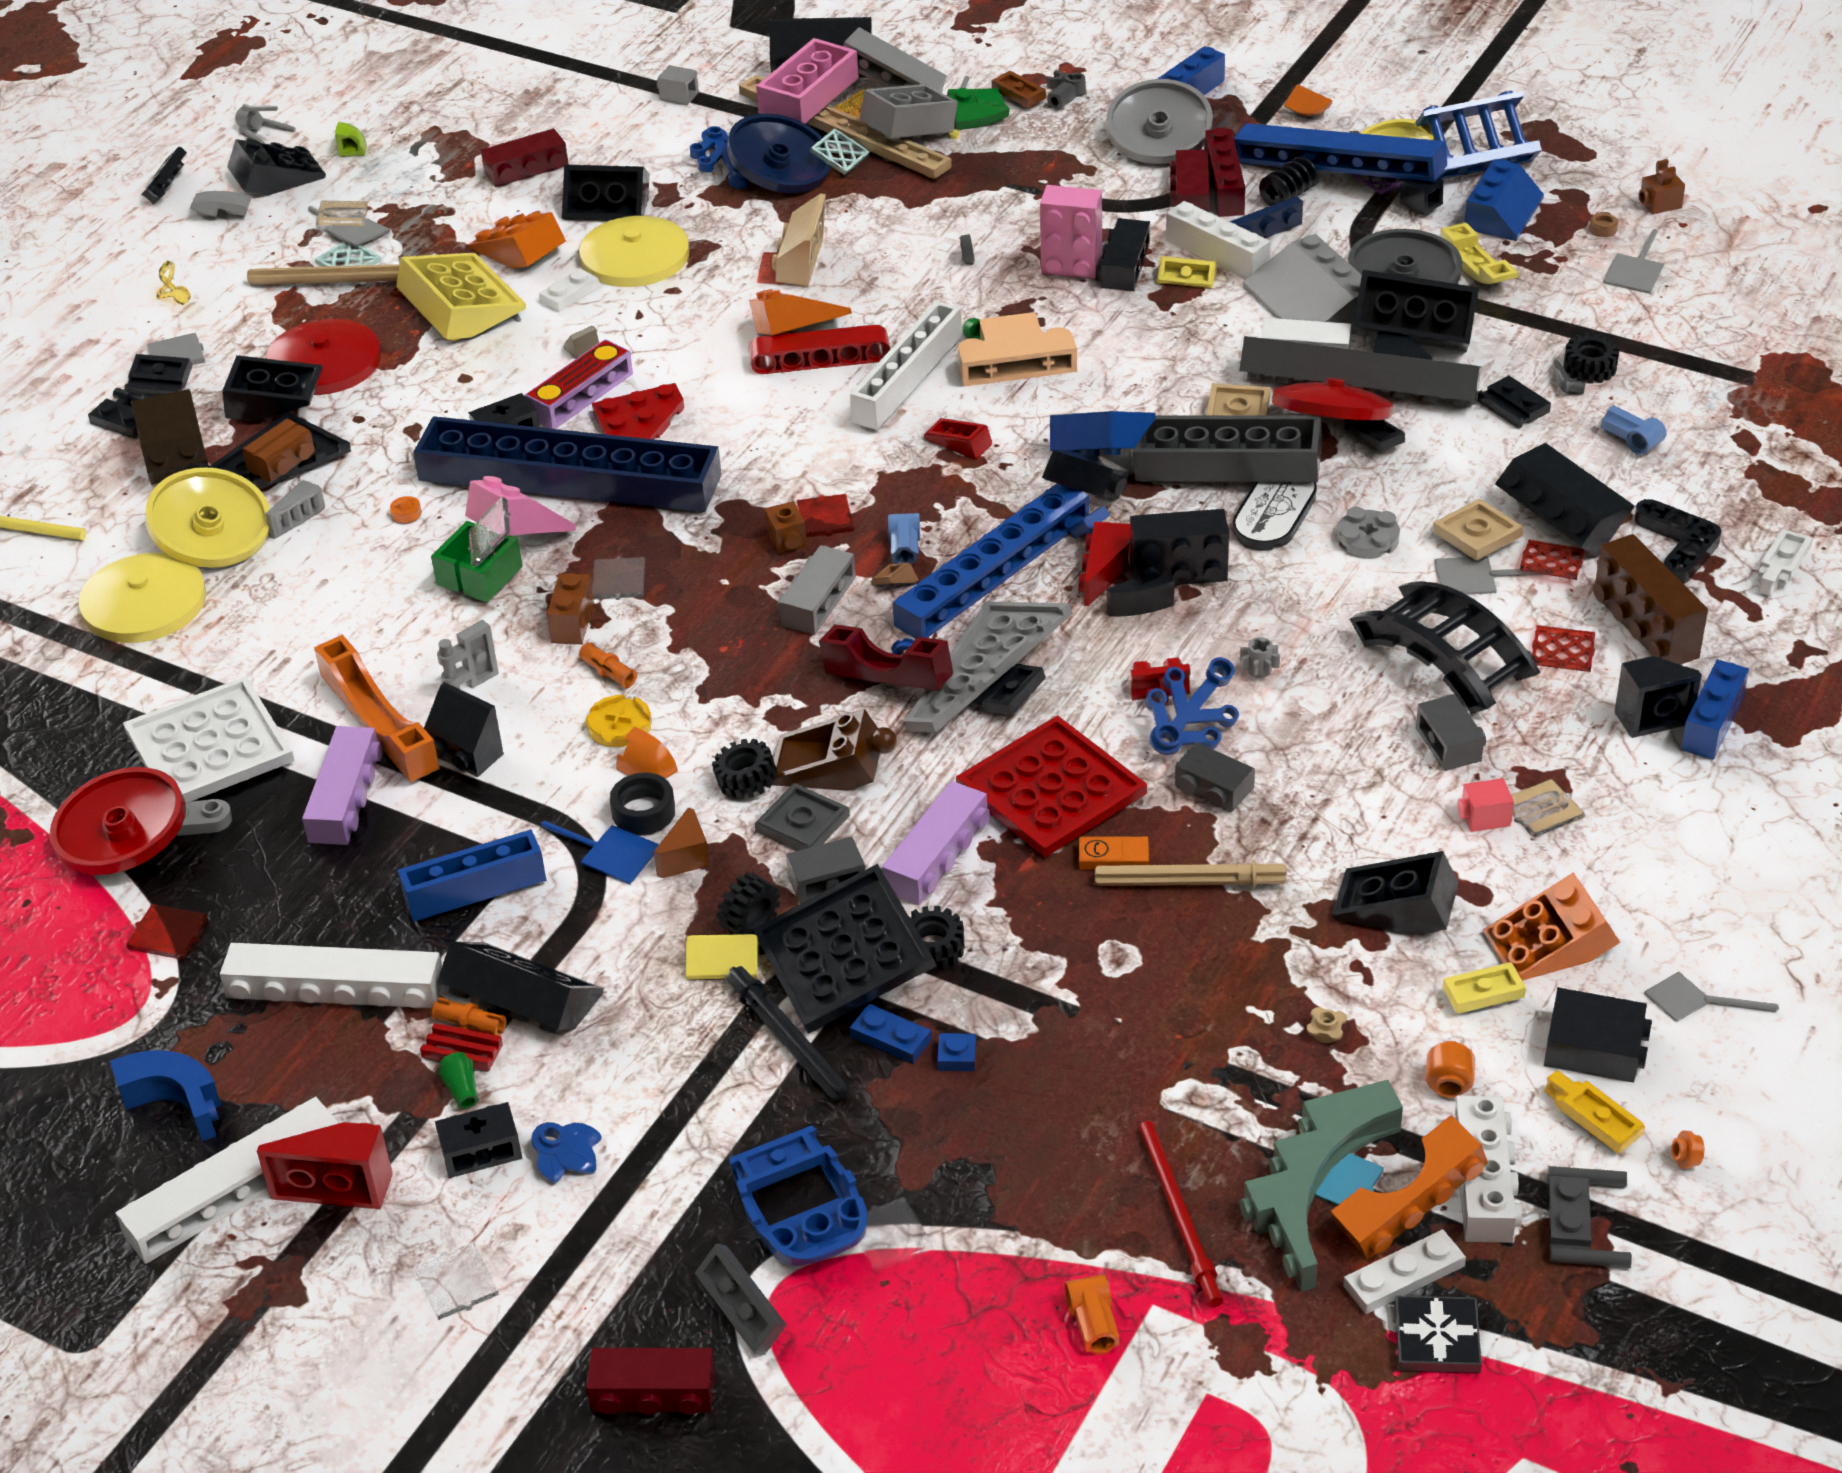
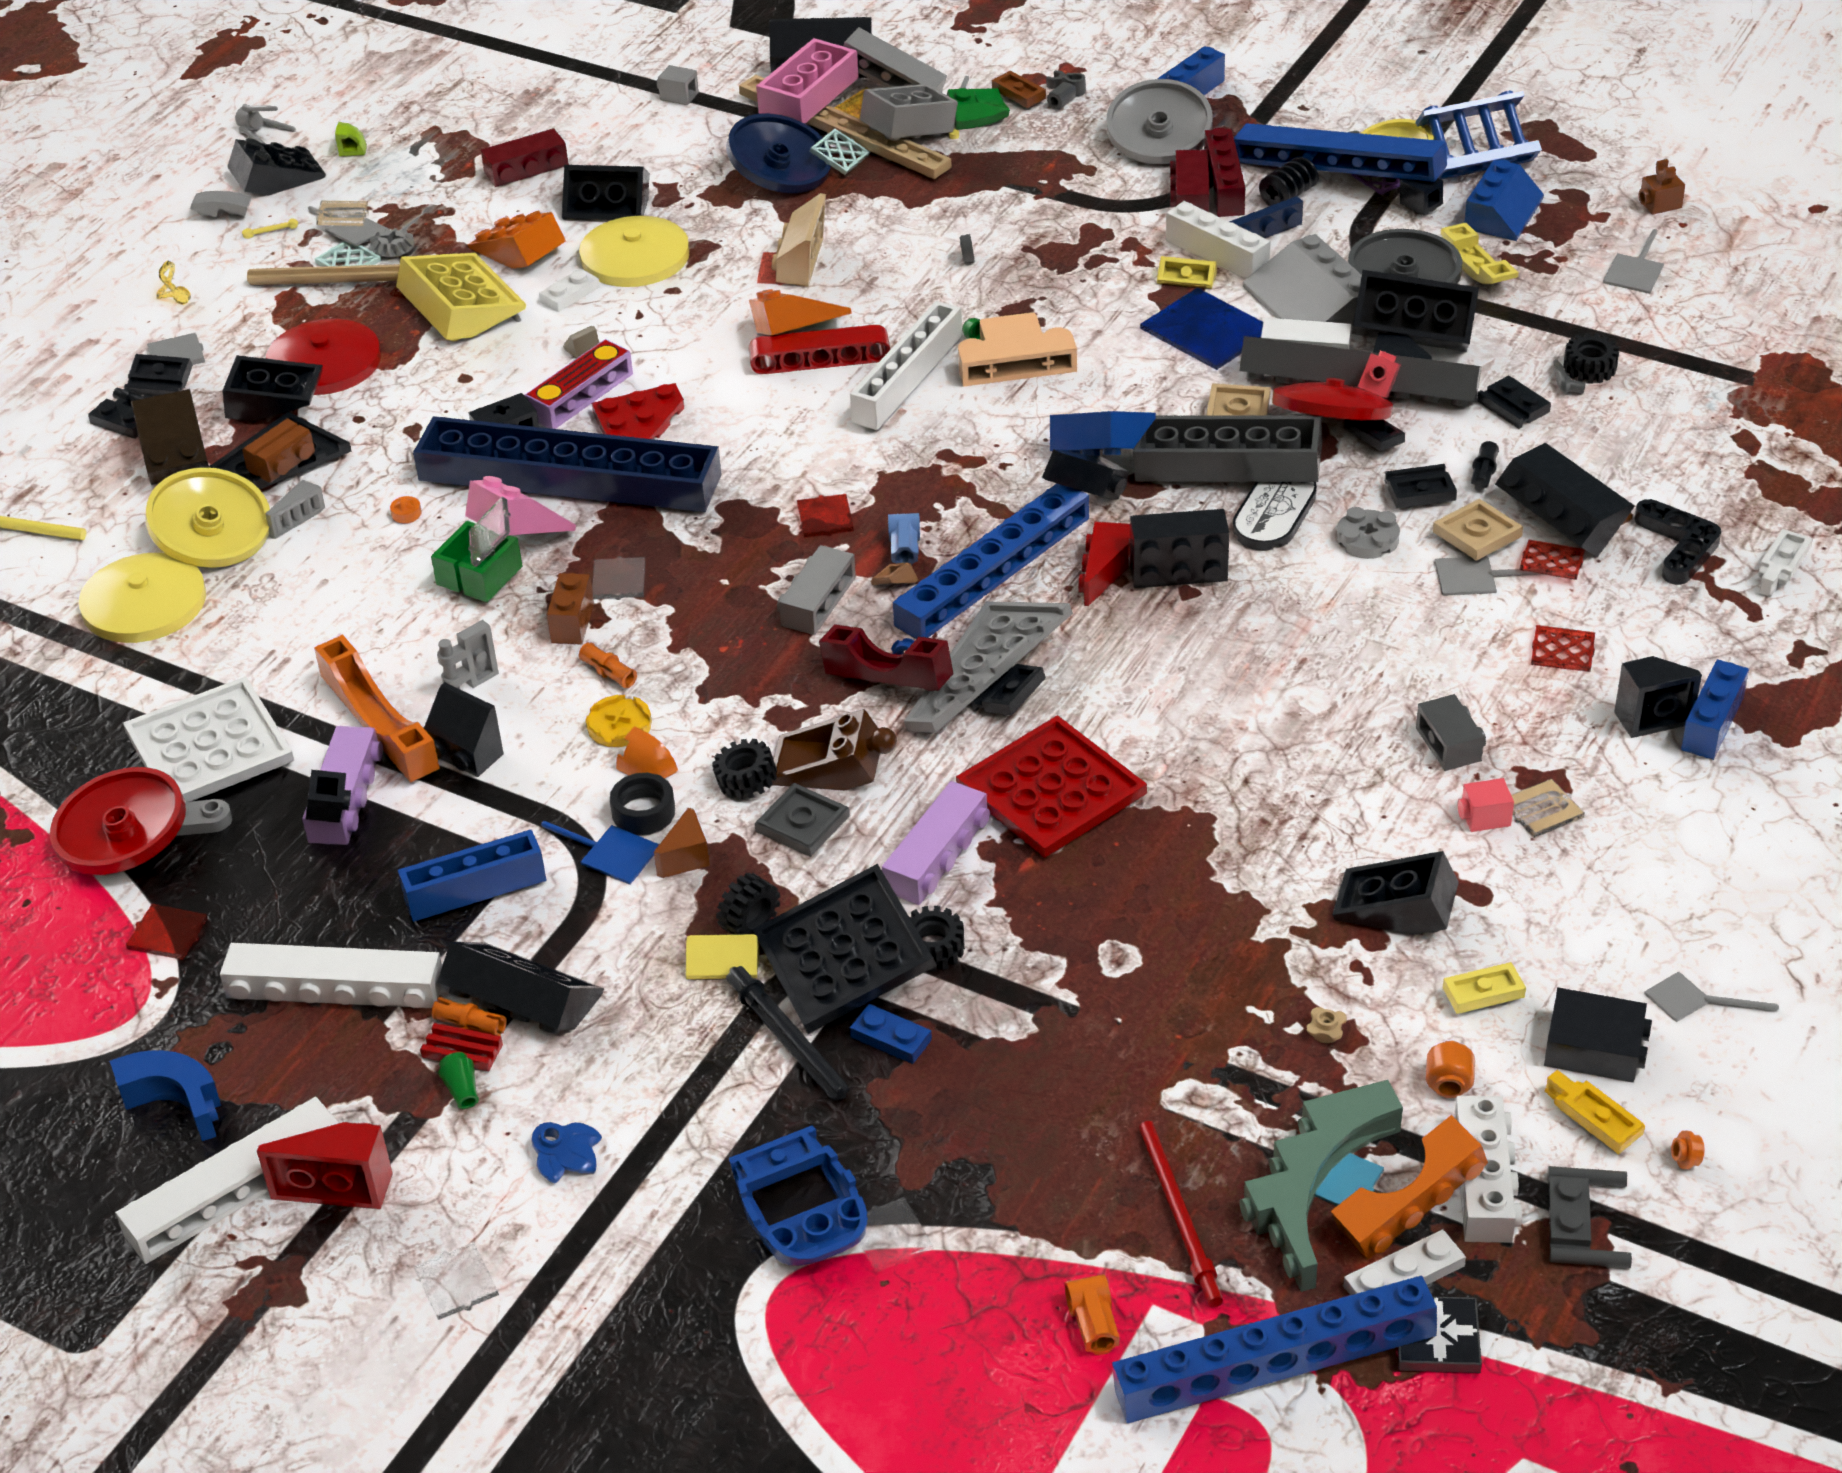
black hinge [141,146,187,205] -> none
black brick [435,1102,523,1178] -> none
dark red brick [586,1348,716,1415] -> none
blue plant [690,126,750,189] -> none
dark grey plate [695,1244,787,1355] -> none
dark orange brick [764,501,807,554] -> none
dark grey brick [786,837,865,904] -> none
red slope [924,418,992,459] -> none
blue plate [938,1033,976,1071] -> none
bright pink brick [1040,185,1102,279] -> none
blue plate [1068,505,1110,539] -> none
orange tile [1079,836,1149,870] -> none
tan axle [1095,860,1287,888] -> none
black brick [1097,218,1150,292] -> none
black slope [1107,574,1174,617] -> none
red hips [1130,657,1191,706] -> none
blue plant [1145,657,1239,755] -> none
dark grey brick [1175,742,1255,812] -> none
light grey gear [1240,637,1280,678] -> none
orange brick [1283,84,1333,116] -> none
black fence [1349,581,1541,714] -> none
orange slope [1482,872,1621,981] -> none
medium nougat tile [1589,213,1618,237] -> none
reddish brown brick [1593,534,1708,665] -> none
medium blue piece [1601,405,1667,455] -> none
none -> light yellow hinge [242,218,298,239]
none -> black brick [306,769,351,823]
none -> light grey gear [370,228,414,258]
none -> blue brick [1112,1275,1437,1424]
none -> clear blue piece [1140,287,1264,370]
none -> coral brick [1357,350,1401,398]
none -> black plate [1384,464,1457,508]
none -> black axle [1471,441,1499,490]

